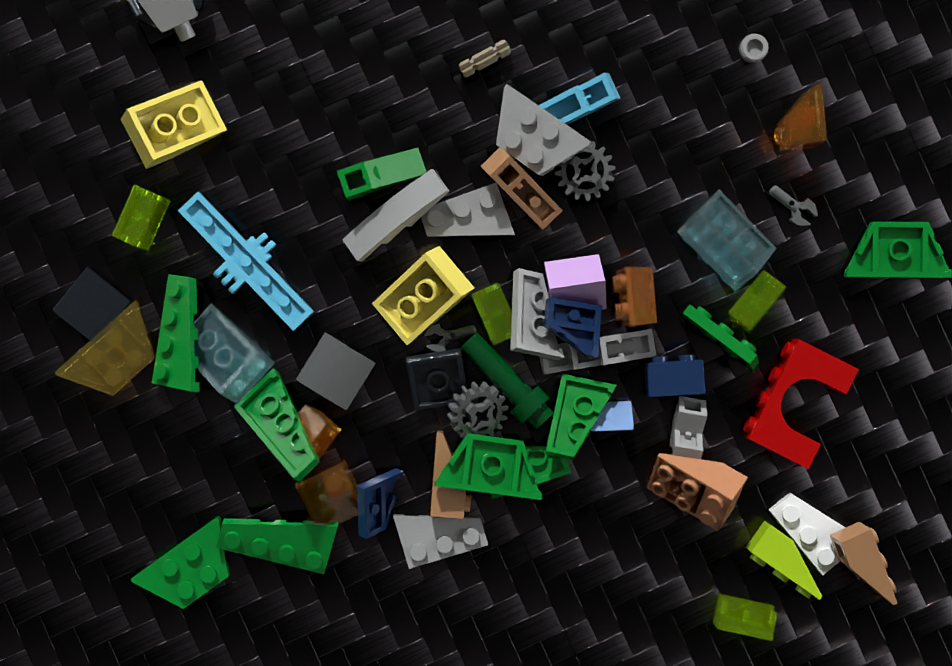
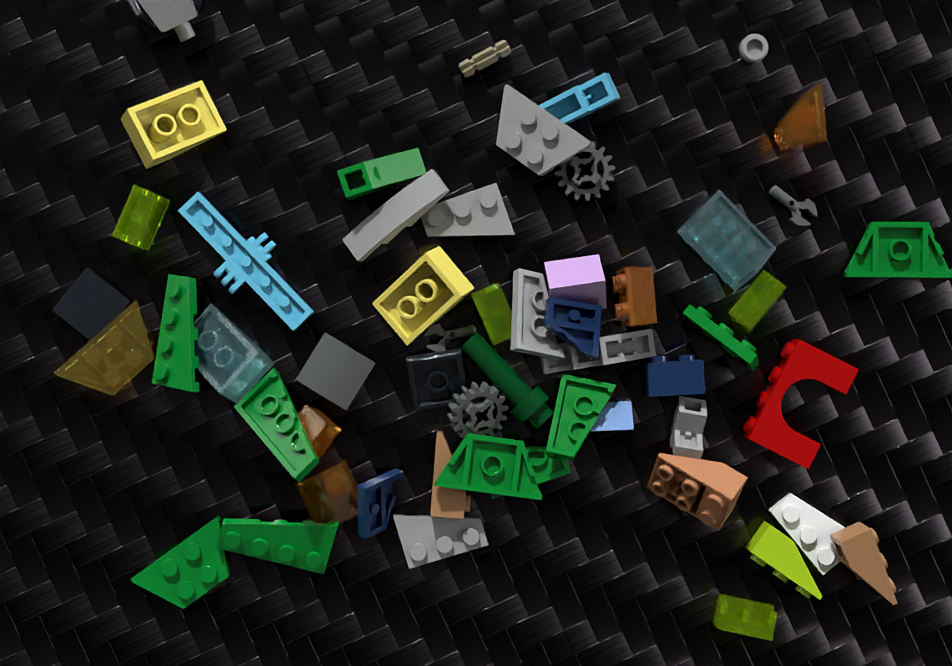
medium nougat slope [481,147,563,229] -> none

